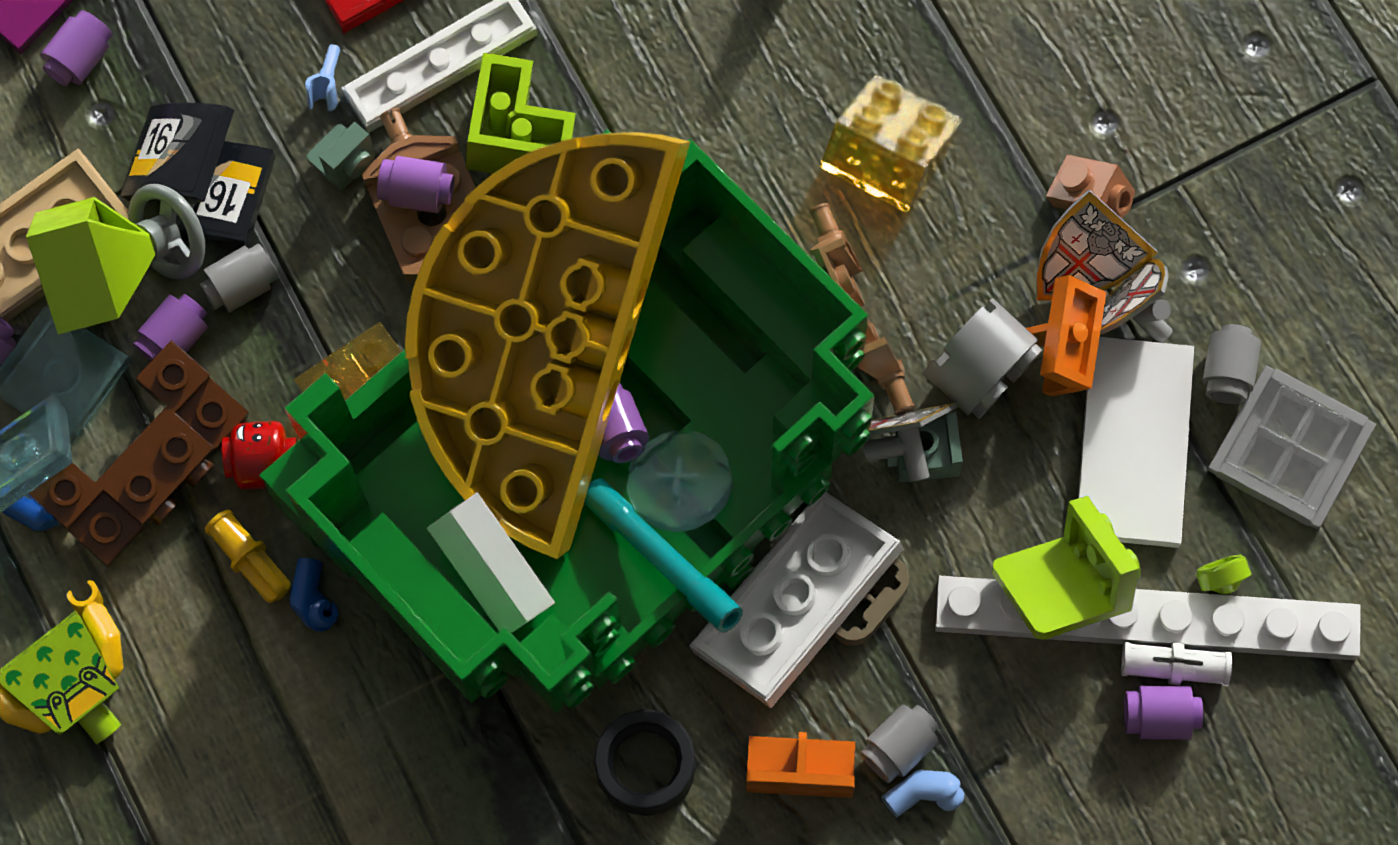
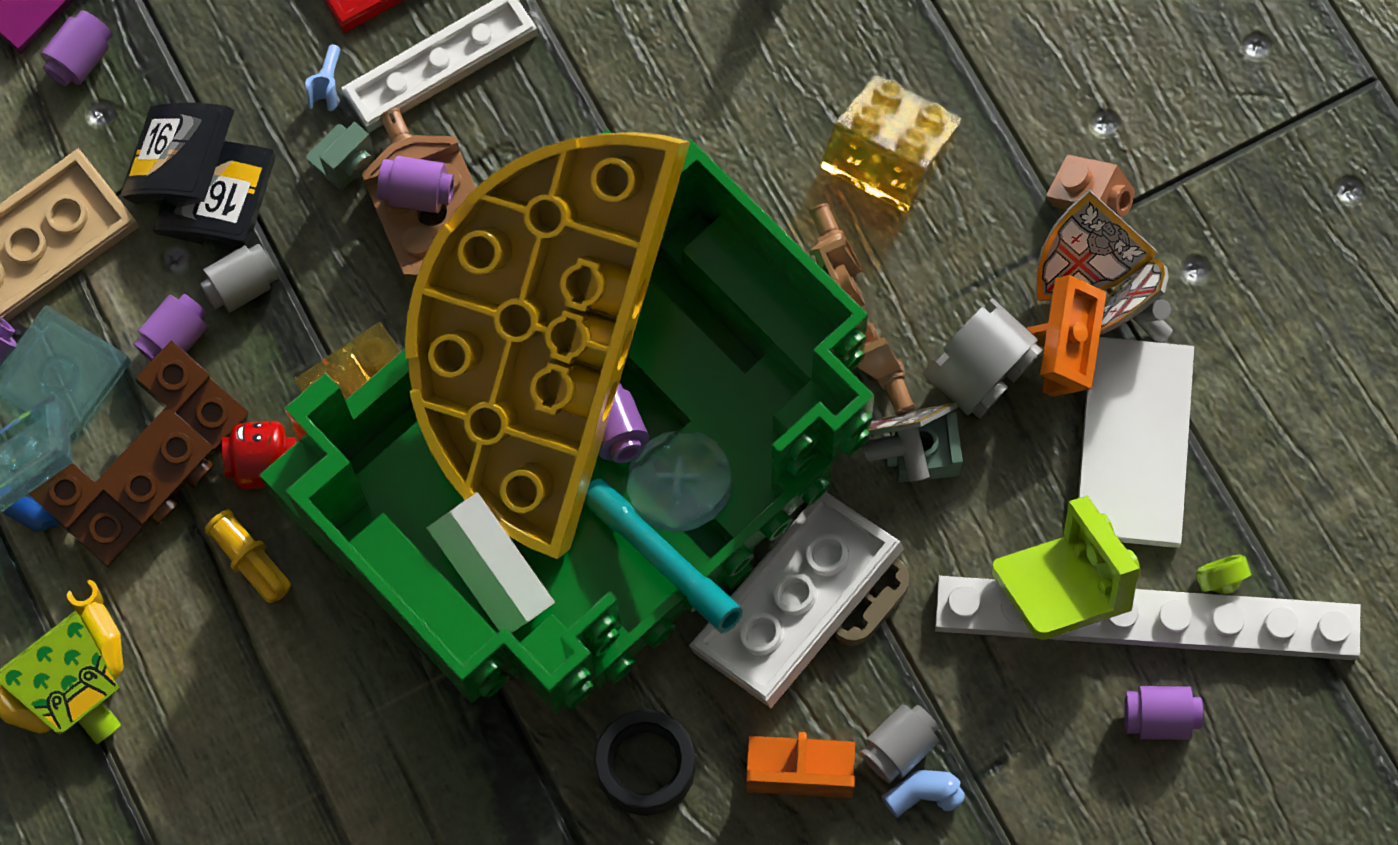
lime piece [26,184,205,335] -> none
blue arm [289,557,339,632] -> none
lime brick [466,53,576,173] -> none
white pin [1121,642,1232,686] -> none
light grey brick [1202,324,1261,404] -> none
clear piece [1208,365,1376,530] -> none

